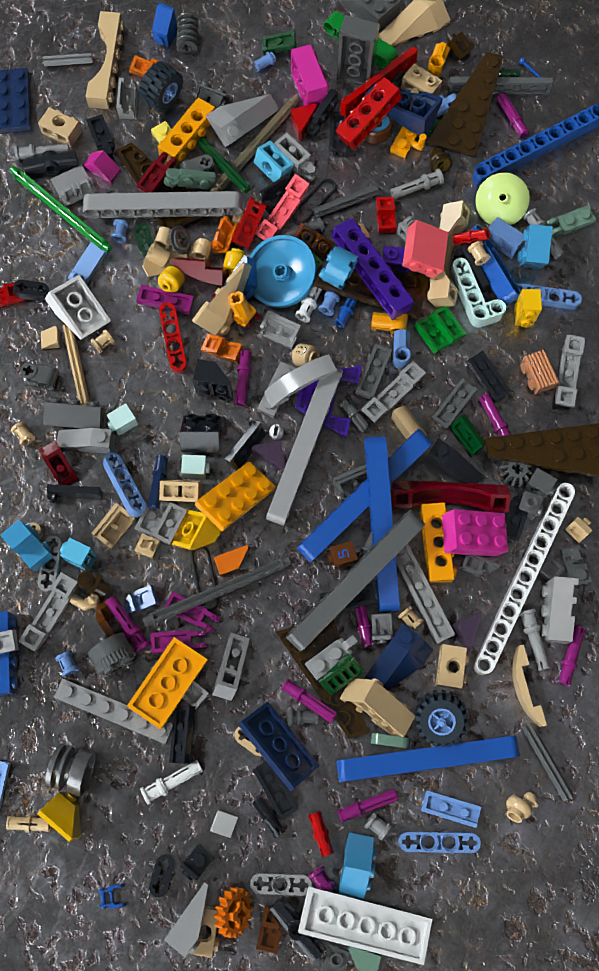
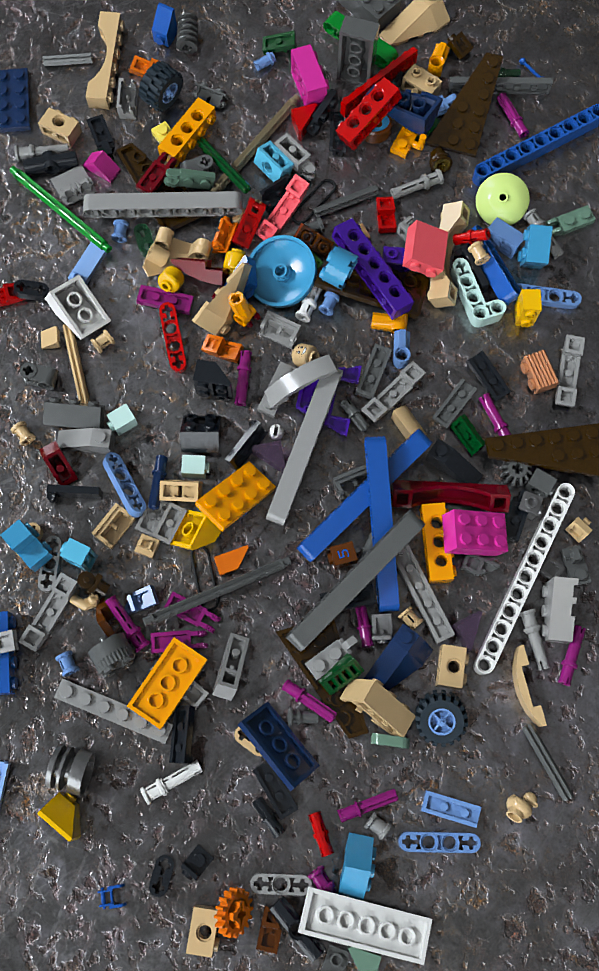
tan pin [6,815,51,833] -> none
light grey slope [164,880,210,957] -> none
dark grey gear [168,225,191,255] -> none
light grey wedge [206,94,279,147] -> none
white slope [210,810,238,838] -> none
blue axle [334,298,357,328] -> none
blue beam [336,735,520,782] -> none
green slope [414,306,467,354] -> none

